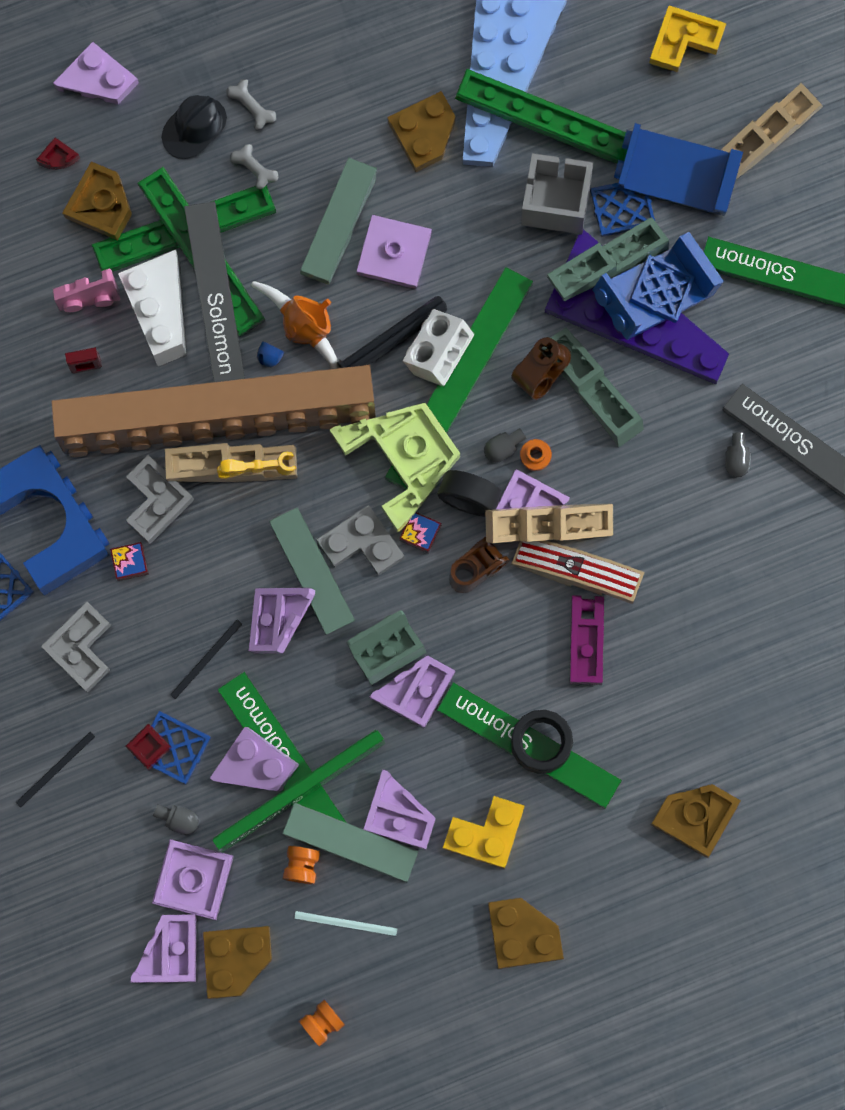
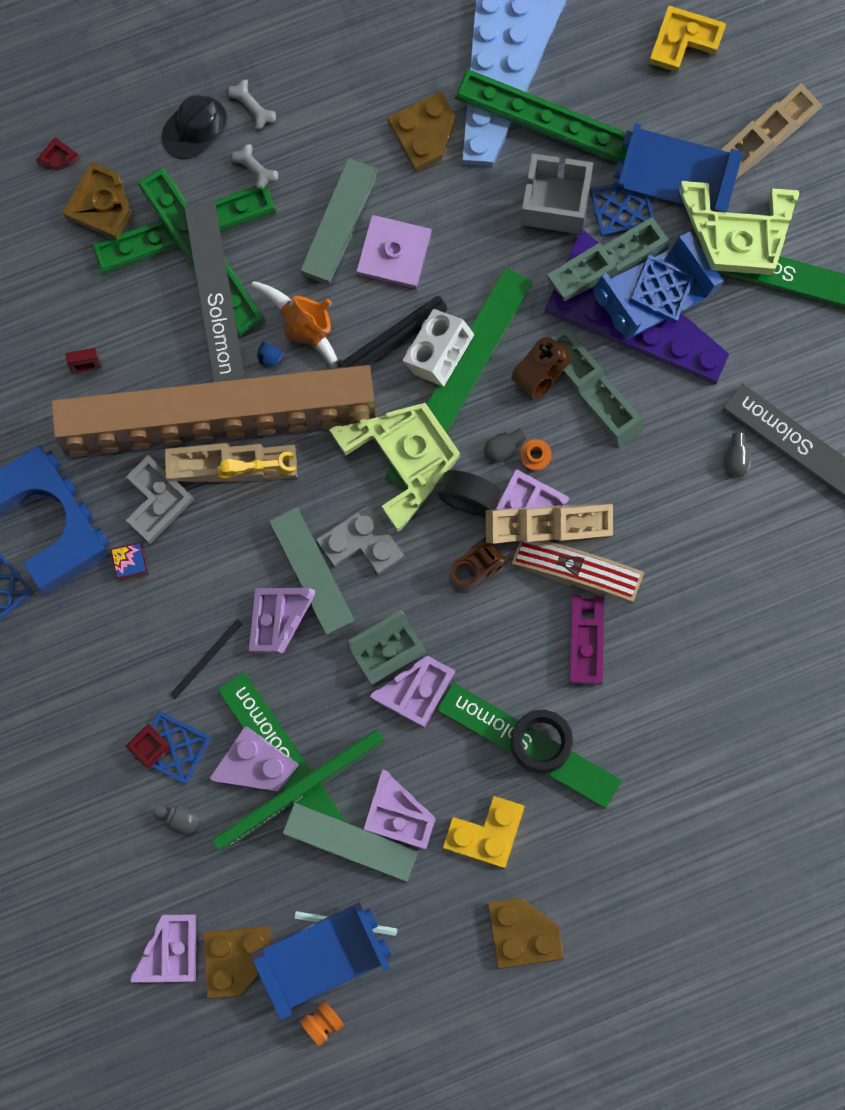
black piece [15,732,95,808] -> none
light grey plate [41,602,111,693] -> none
lavender wing [53,42,139,105] -> none
bright pink wing [53,269,120,312] -> none
white wedge [118,250,186,367] -> none
lavender plate [152,840,234,920] -> none
orange wheel [283,846,320,884] -> none
tile [400,512,442,554] -> none
pearl gold plate [651,784,741,858] -> none
none -> blue panel [251,902,391,1020]
none -> yellowish green wing [679,181,799,275]

